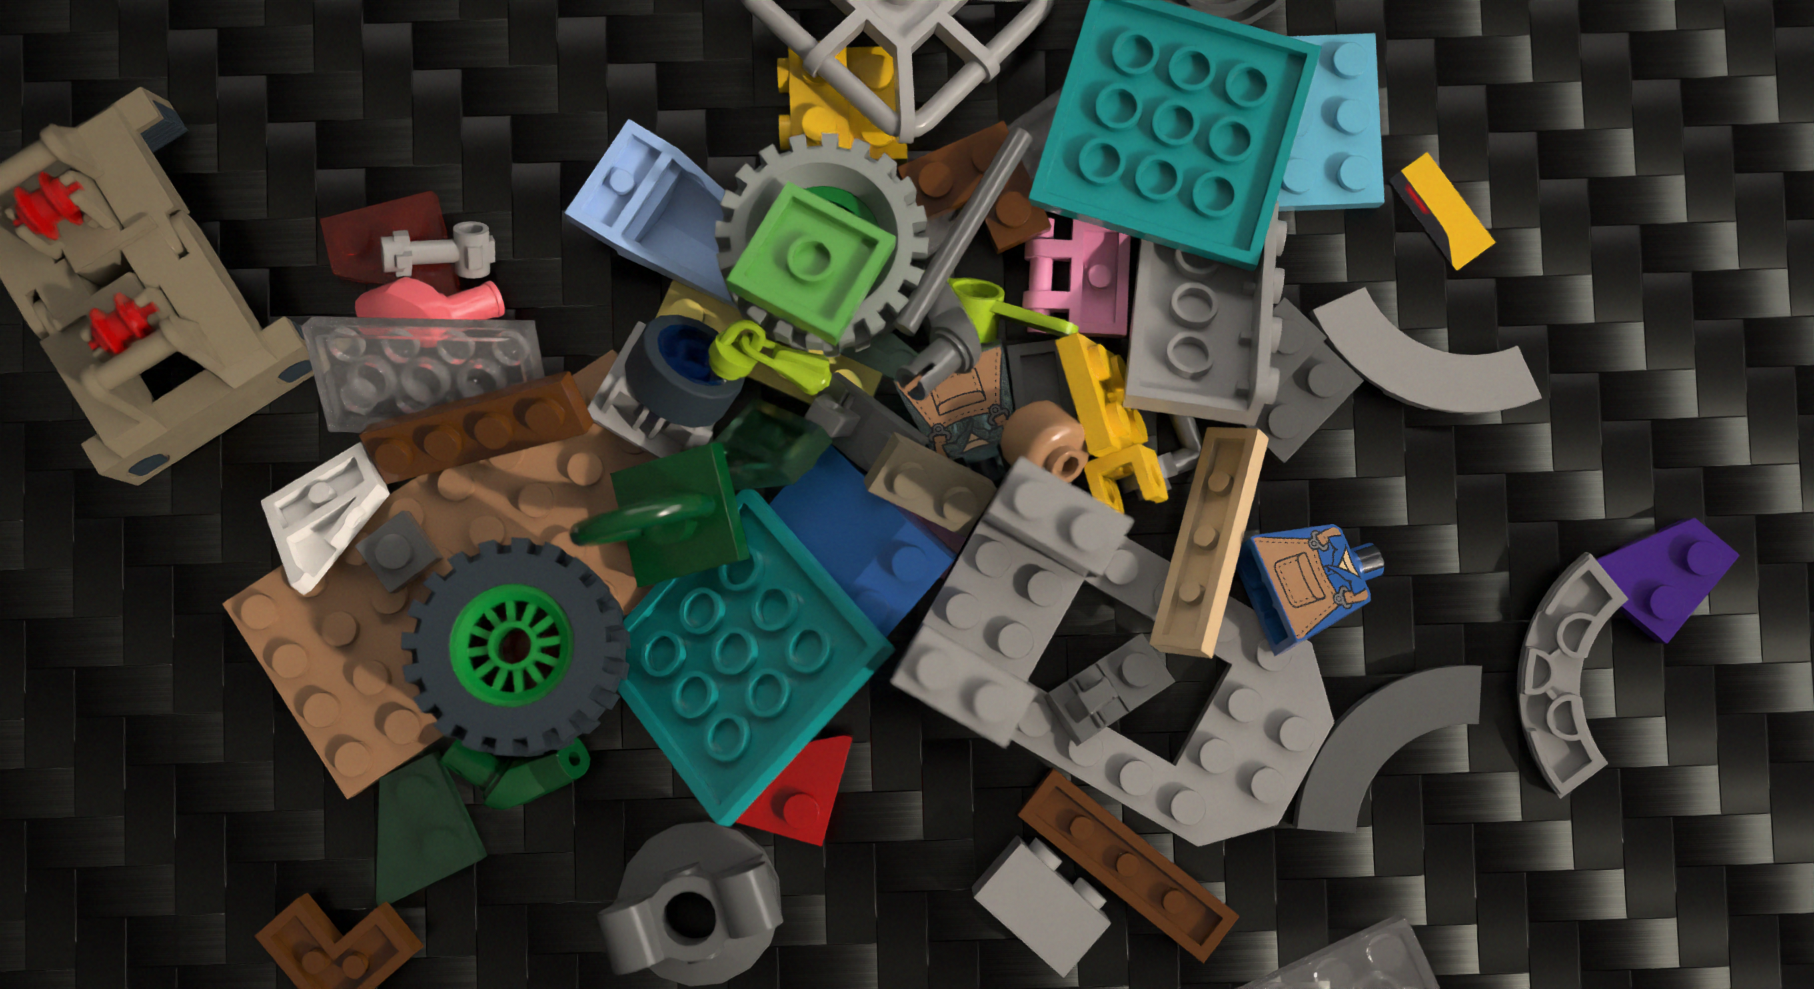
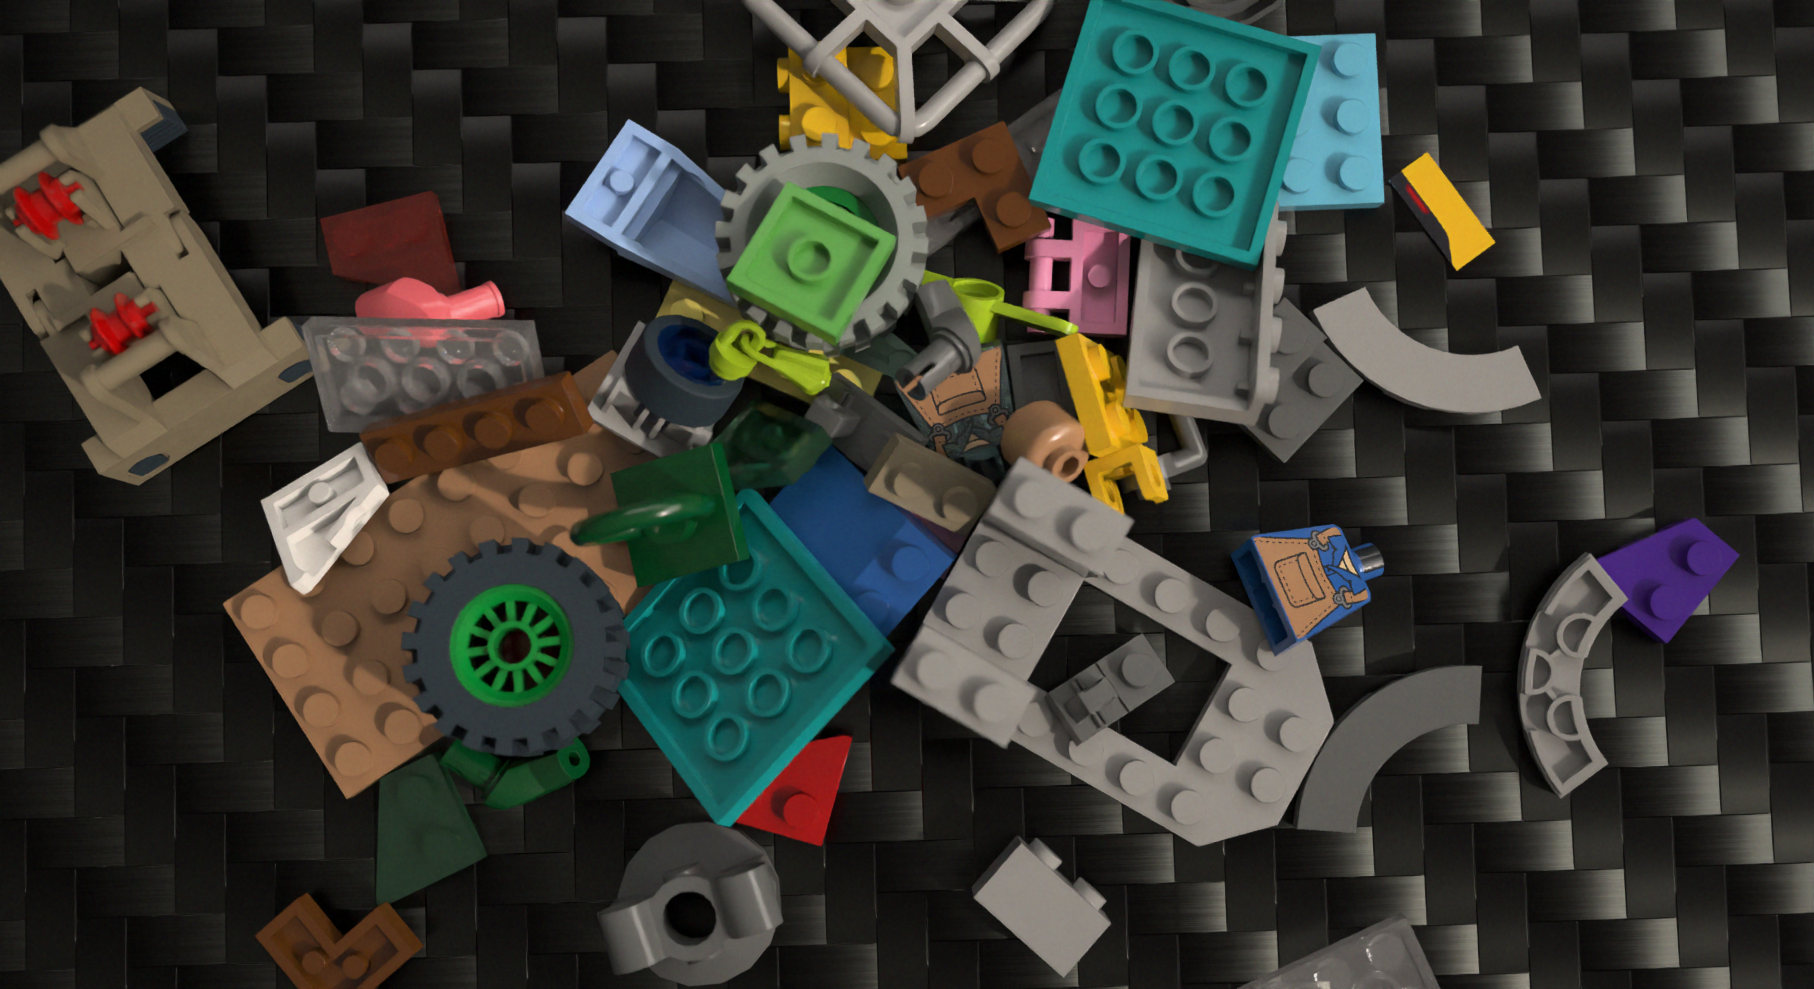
dark grey plate [355,510,444,593] -> none
light grey bar [380,221,495,278] -> none
dark grey bar [893,127,1032,336] -> none
reddish brown plate [1016,767,1240,963] -> none
tan plate [1149,427,1269,658] -> none

